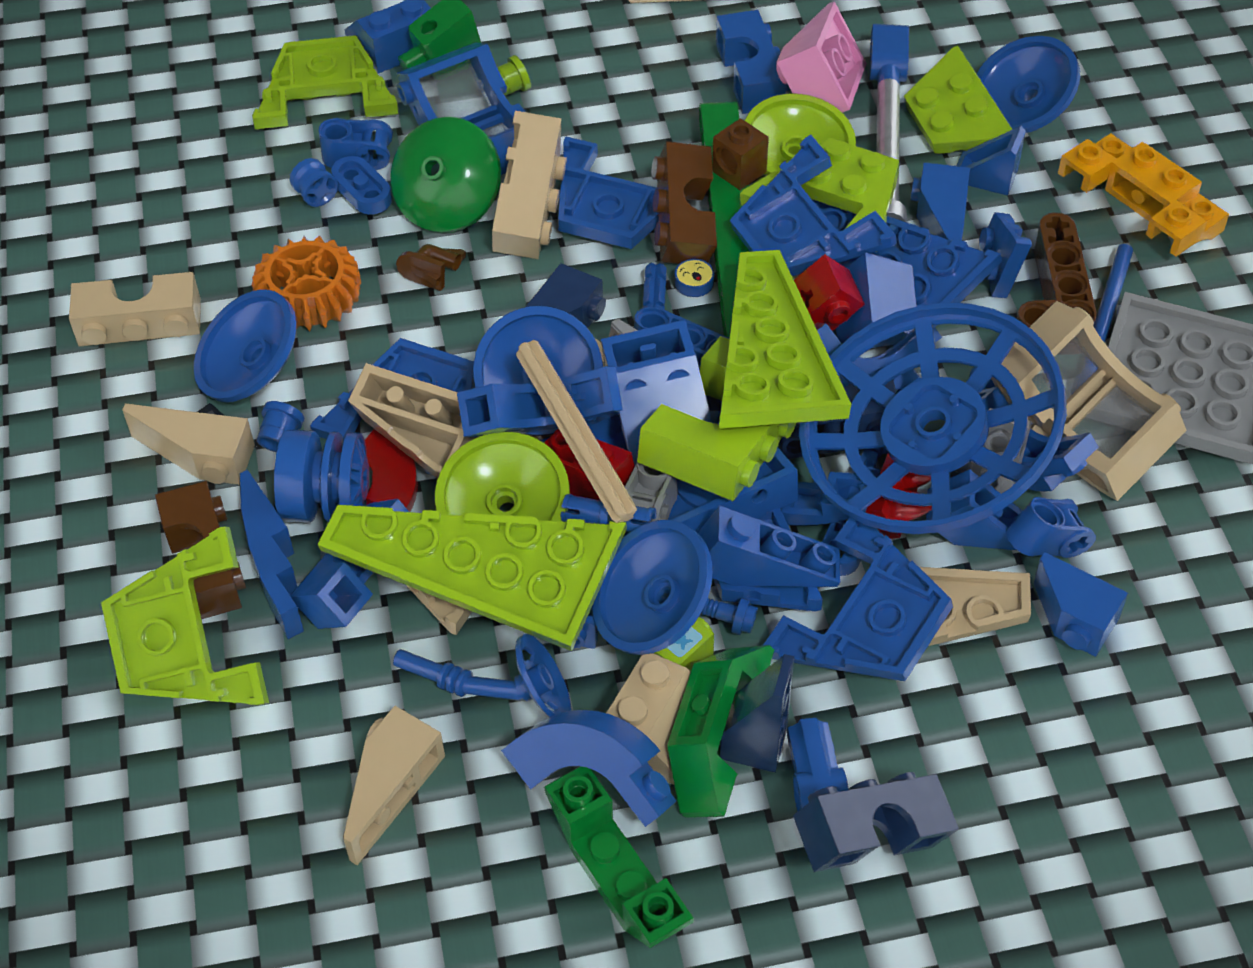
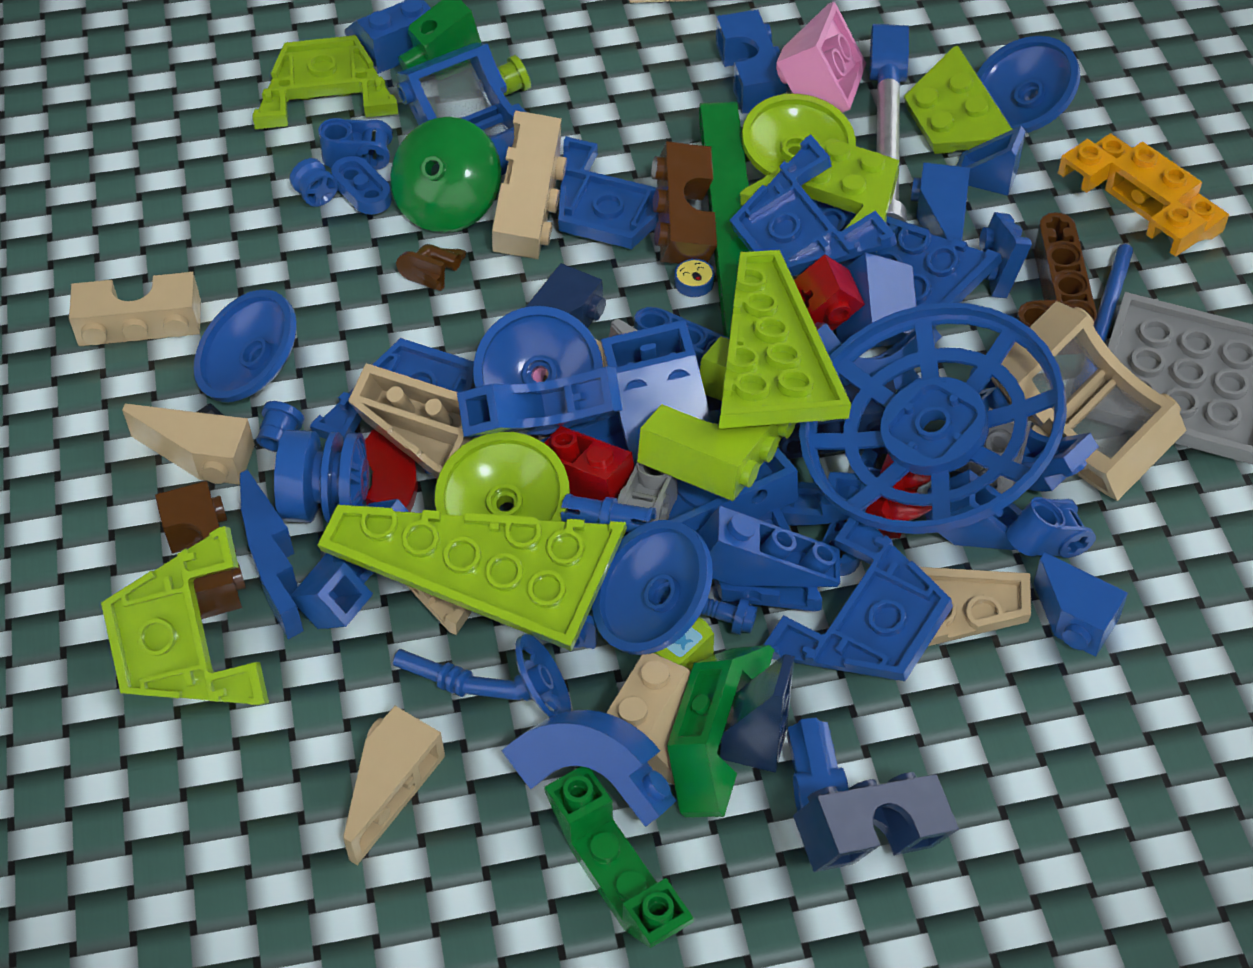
orange gear [252,236,361,332] -> none
tan axle [516,340,637,523] -> none
blue axle [643,263,667,310] -> none
reddish brown brick [712,118,769,190] -> none

